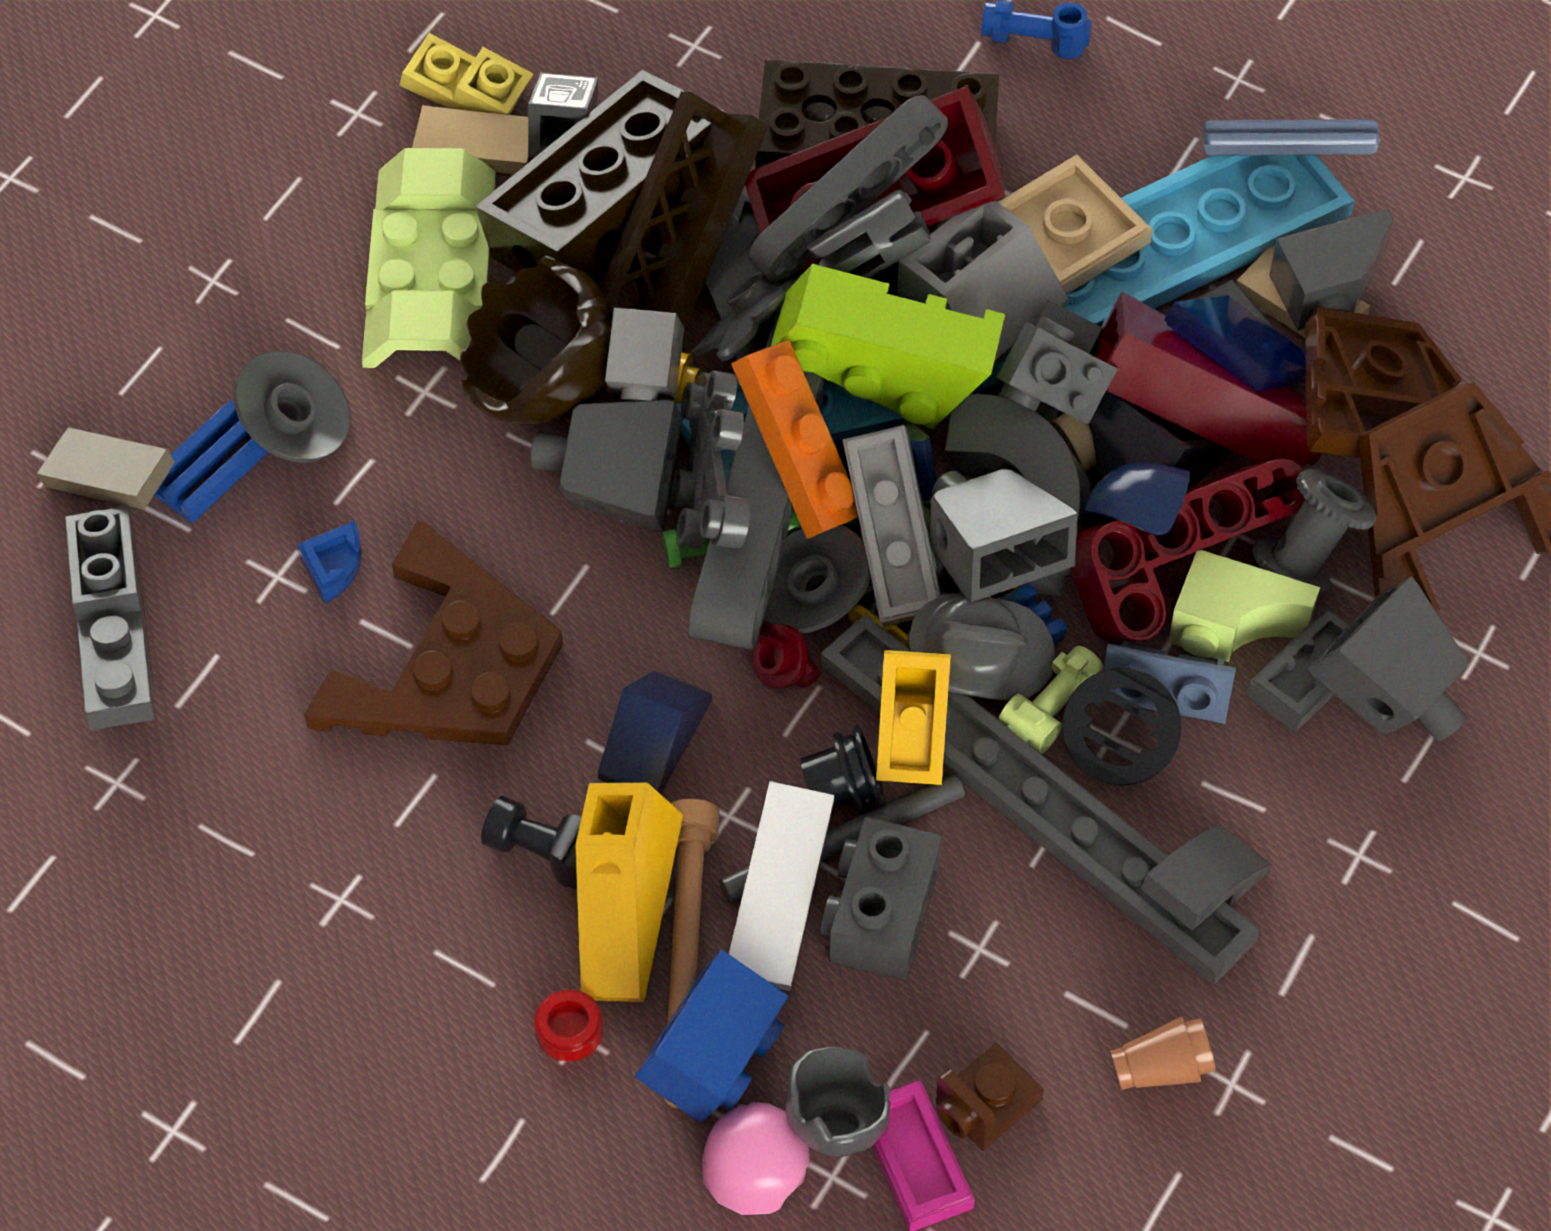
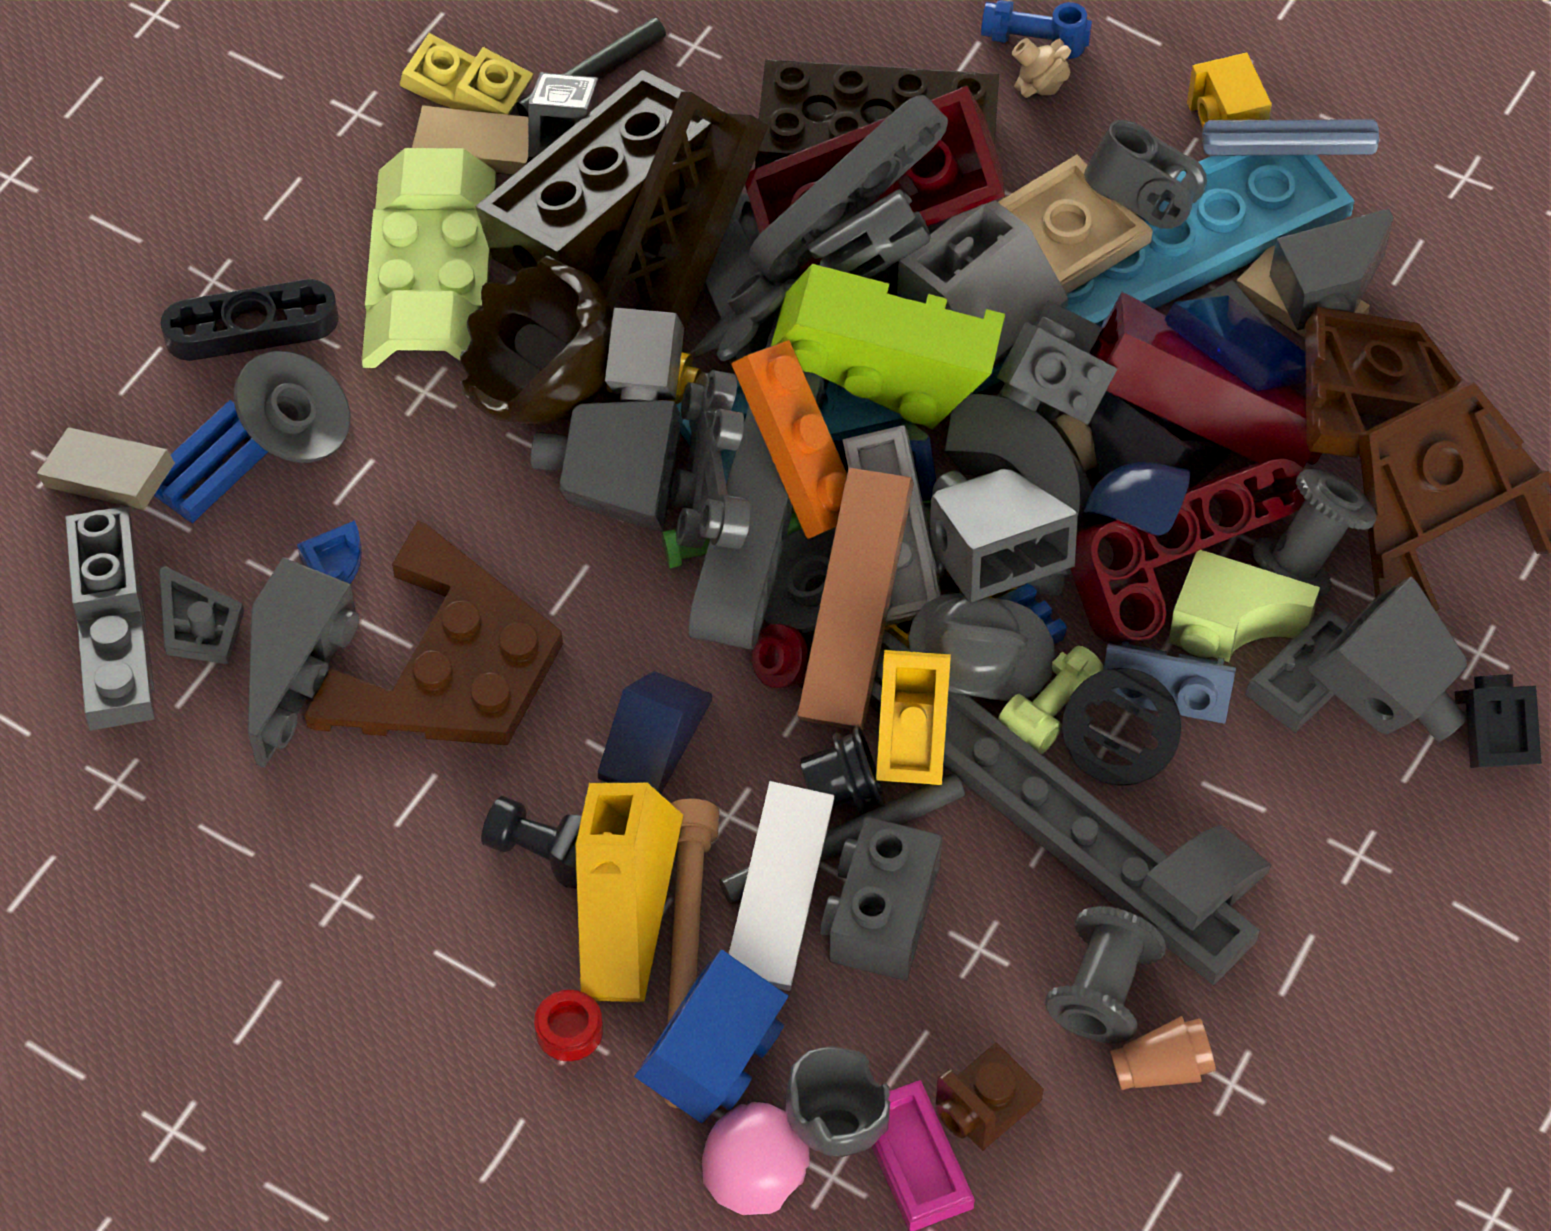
none -> dark grey piece [159,566,244,664]
none -> black beam [161,279,339,361]
none -> dark grey slope [248,557,359,768]
none -> pearl dark grey bar [516,17,666,117]
none -> nougat tile [797,467,914,731]
none -> tan plant [1012,38,1071,98]
none -> dark grey hose [1045,906,1166,1043]
none -> dark grey piece [1084,120,1207,229]
none -> yellow brick [1187,52,1272,127]
none -> black bracket [1454,674,1542,768]

